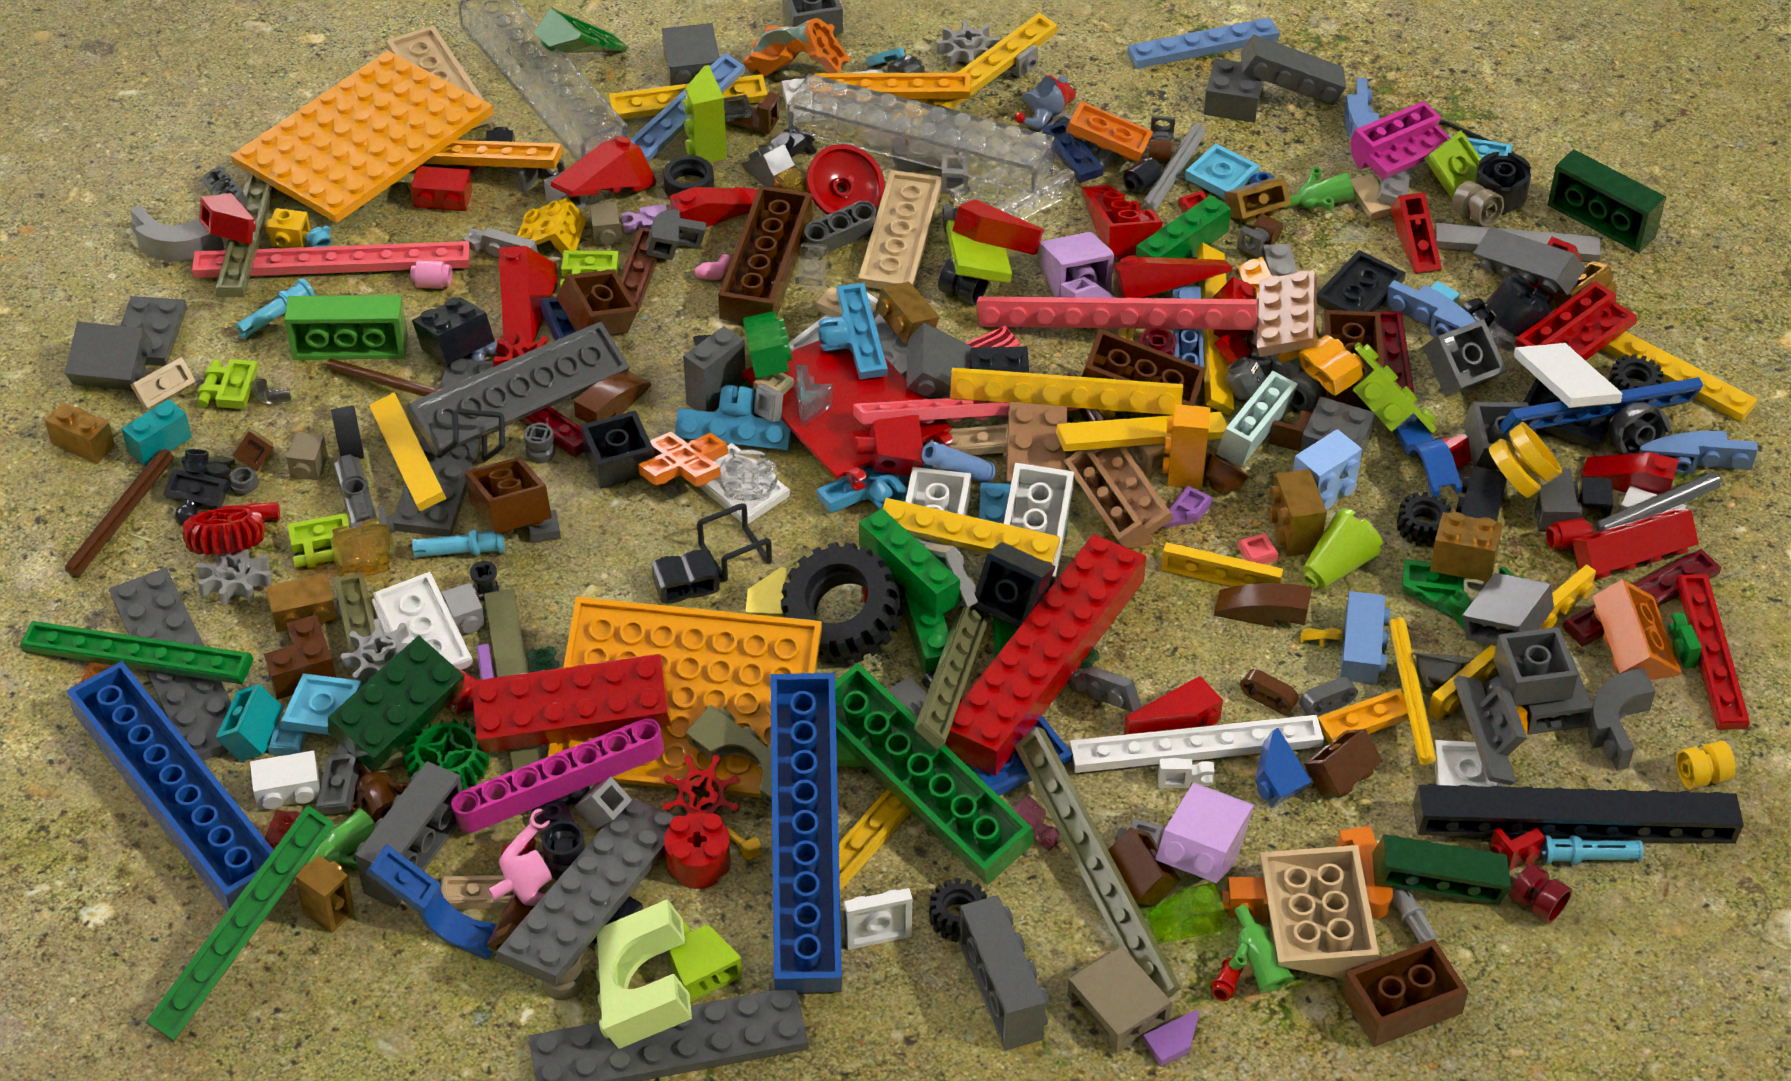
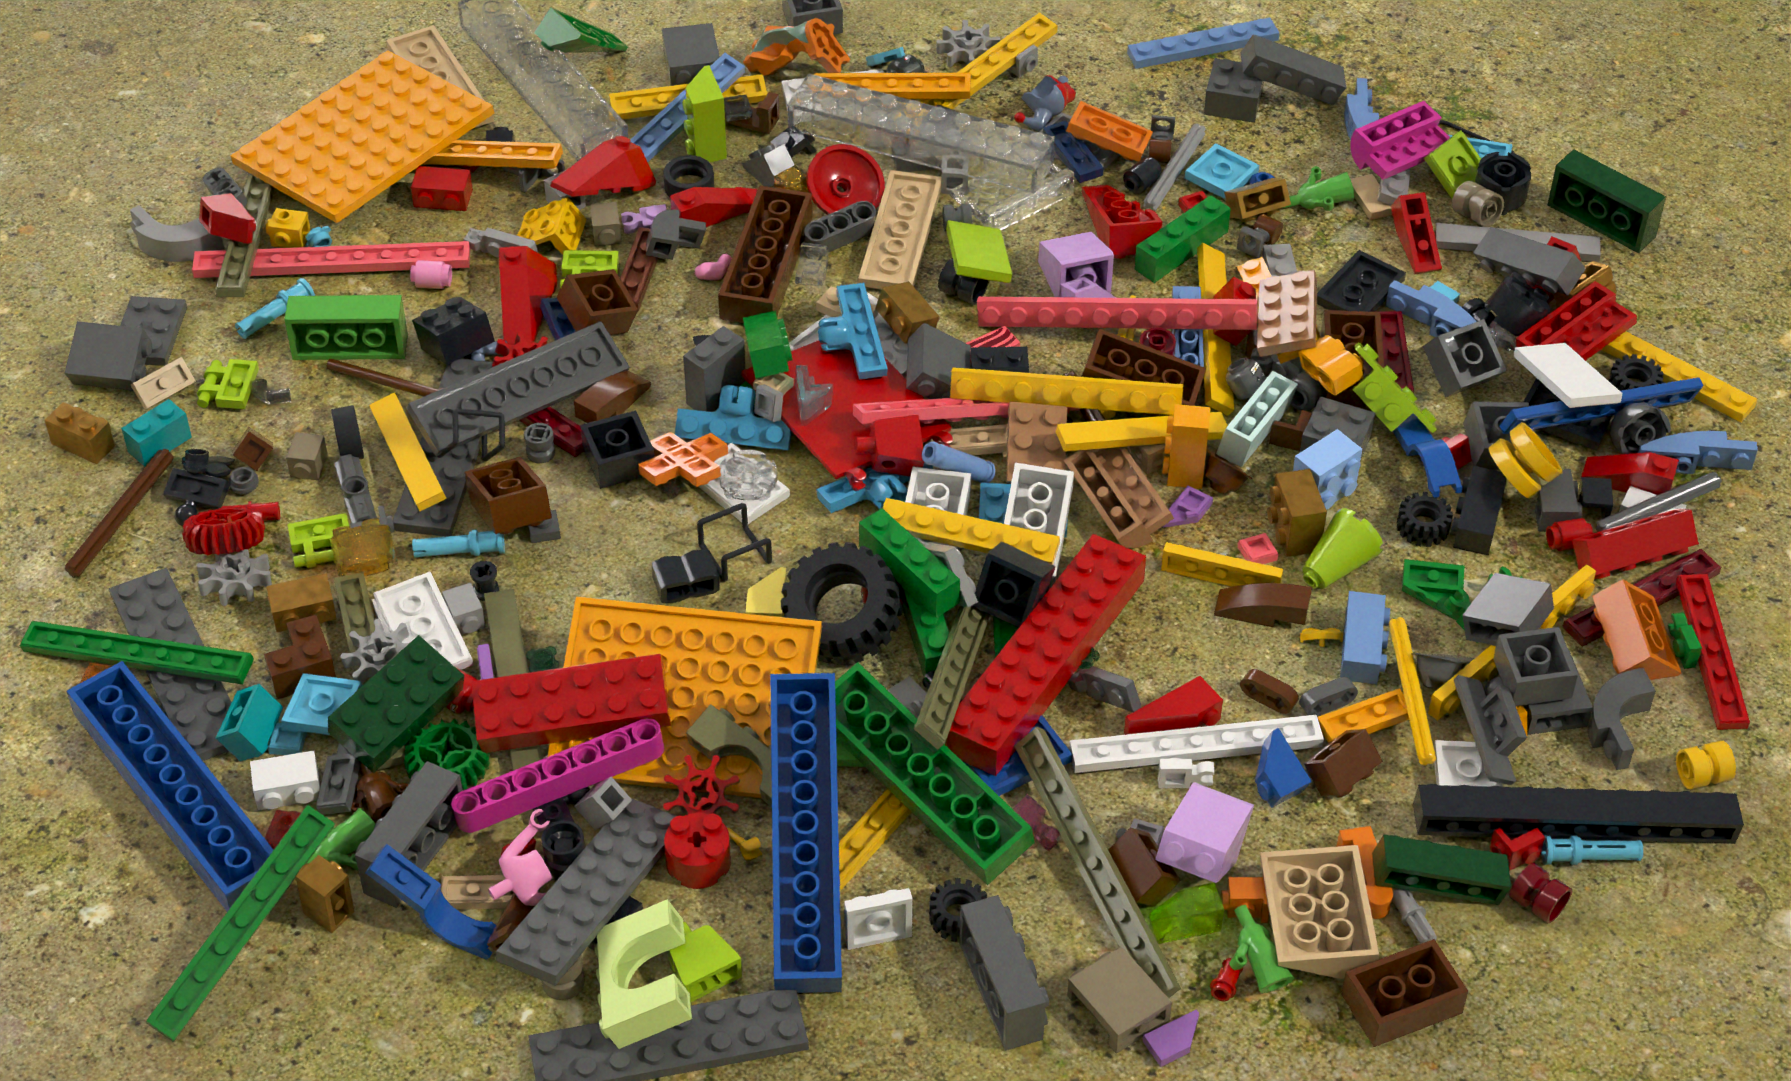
red slope [952,199,1044,255] -> none
red wedge [1113,256,1233,298] -> none
red plate [1214,331,1252,365] -> none
pearl gold brick [1430,512,1503,582] -> none

